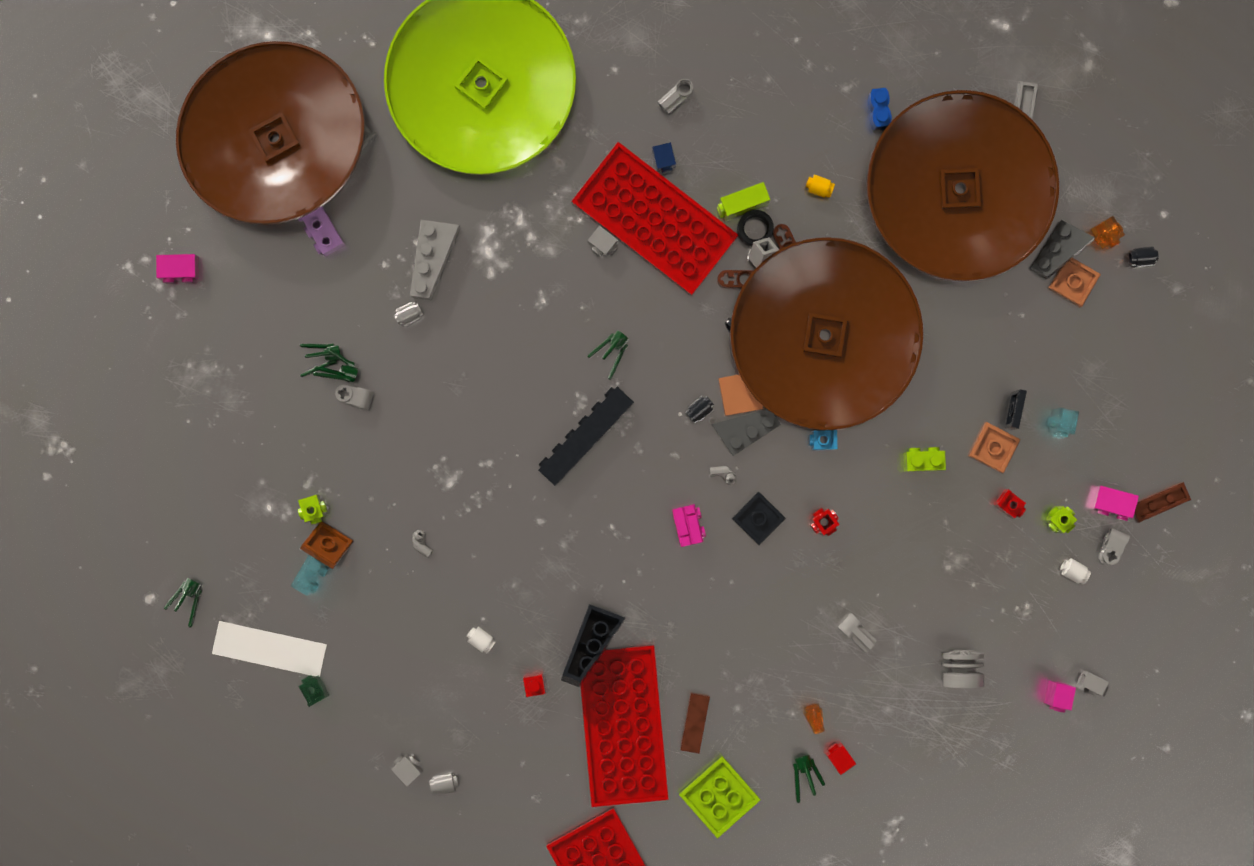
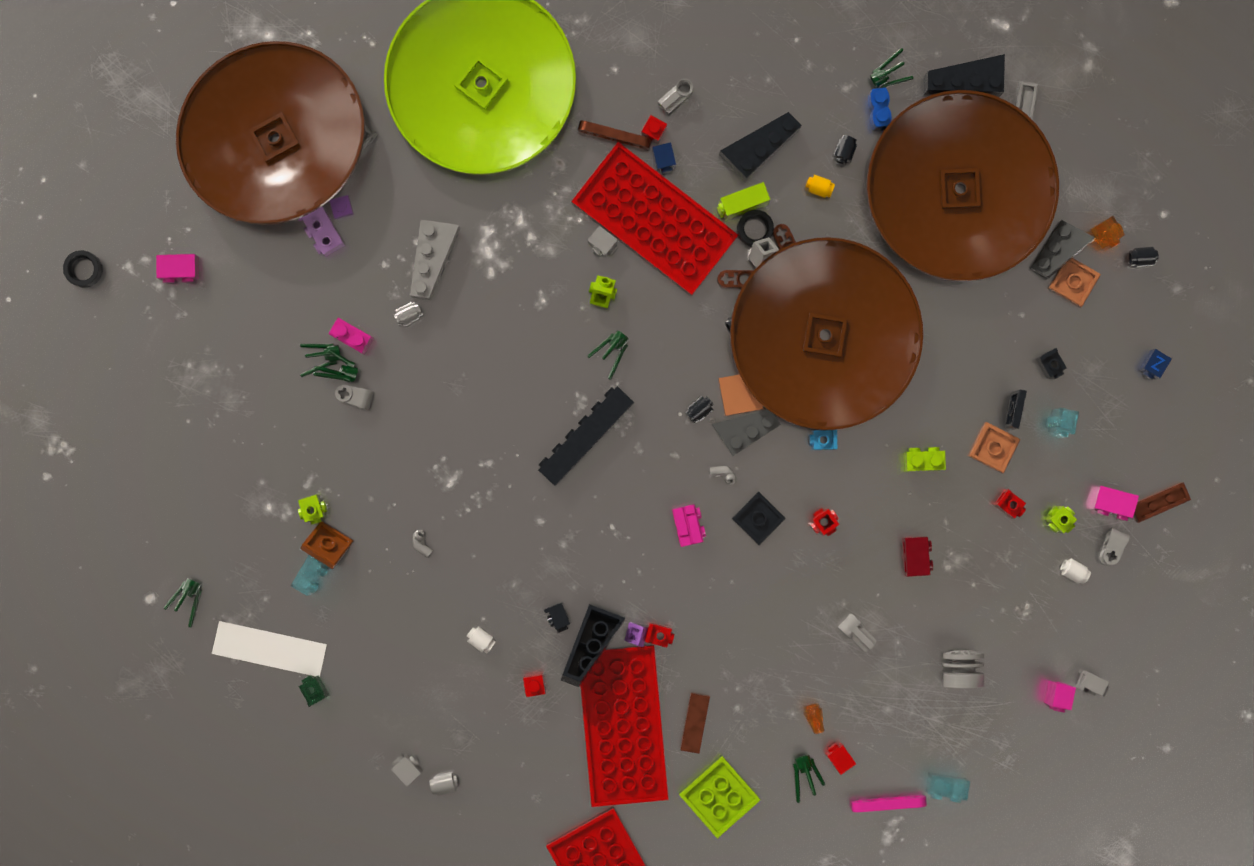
none -> black tyre [63,250,103,288]
none -> dark pink brick [329,318,374,355]
none -> medium lavender plate [330,195,354,219]
none -> black brick [544,602,571,633]
none -> copper beam [578,120,652,150]
none -> lime brick [589,275,617,308]
none -> medium lavender plate [624,622,648,646]
none -> red brick [641,115,667,145]
none -> red brick [645,623,675,648]
none -> black wedge [719,112,802,182]
none -> black brick [833,135,857,165]
none -> dark pink beam [851,795,927,812]
none -> dark green plant [870,48,914,88]
none -> dark red brick [902,537,933,577]
none -> black wedge [924,54,1005,97]
none -> clear light blue brick [925,772,970,803]
none -> black brick [1036,348,1067,379]
none -> dark blue brick [1139,349,1172,380]

